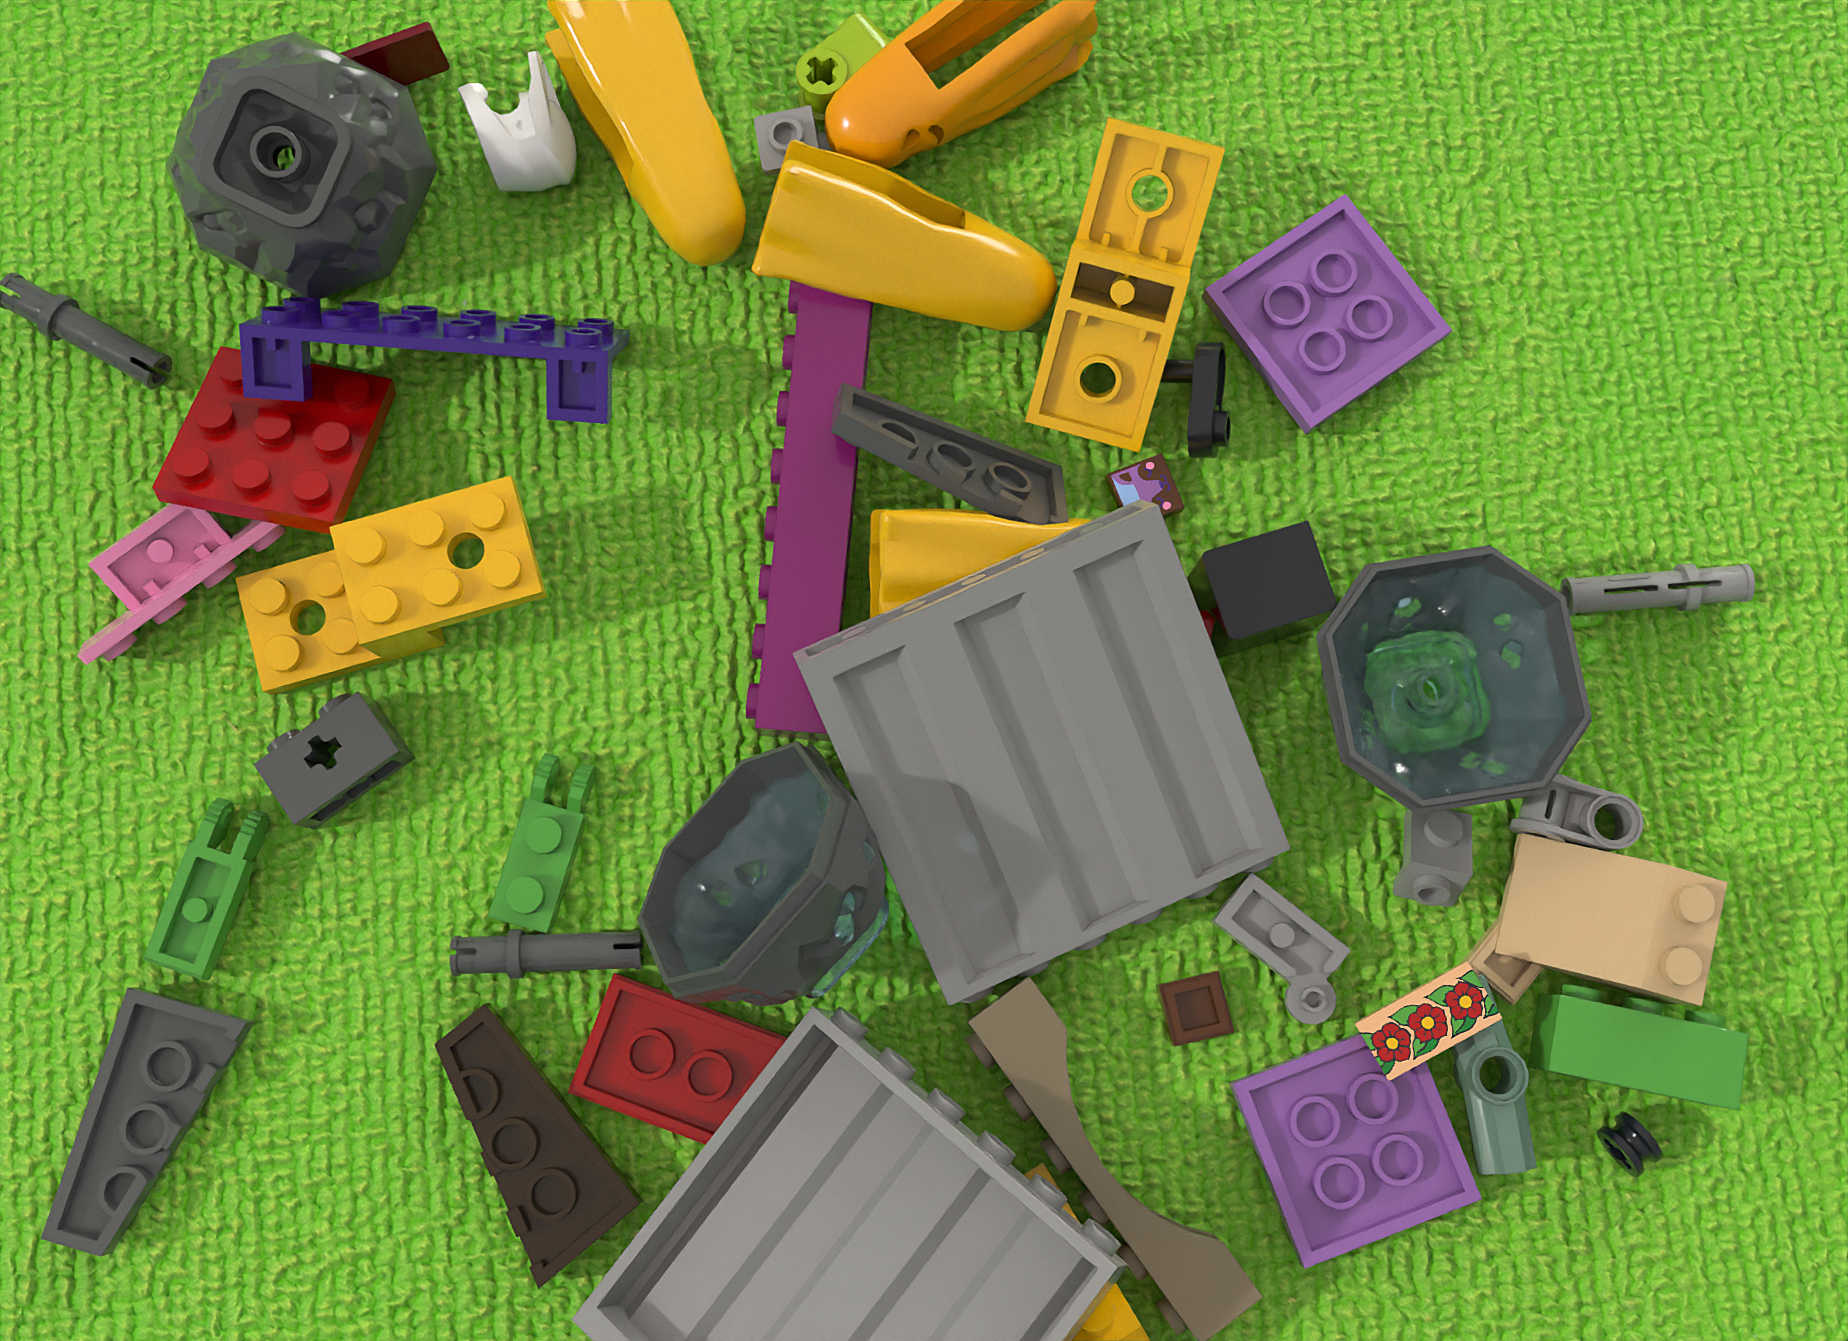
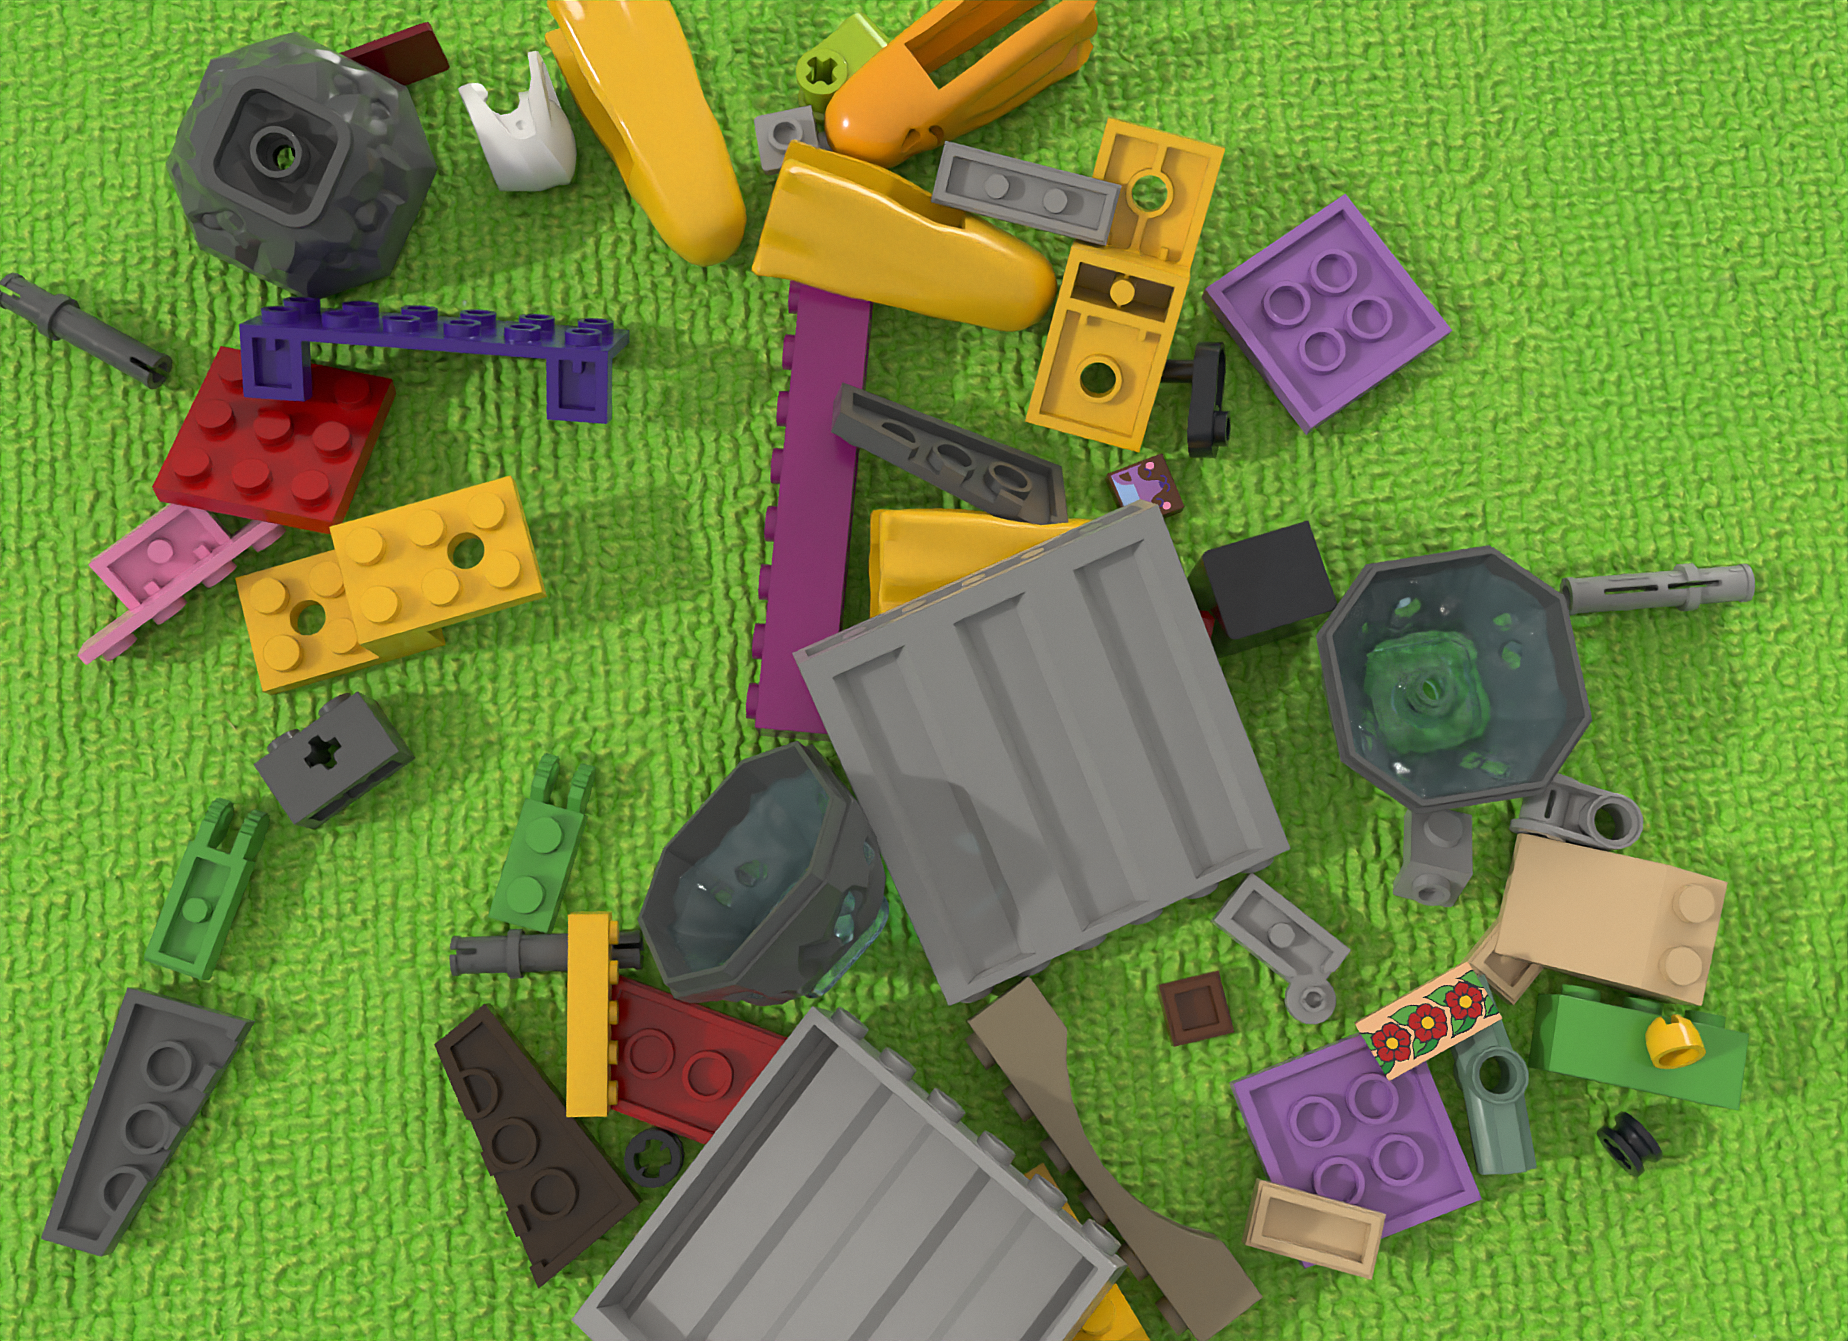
none -> yellow piece [566,911,619,1117]
none -> black bush [624,1127,685,1188]
none -> light grey tile [931,141,1122,246]
none -> tan tile [1241,1178,1386,1280]
none -> yellow hinge [1645,1014,1706,1069]

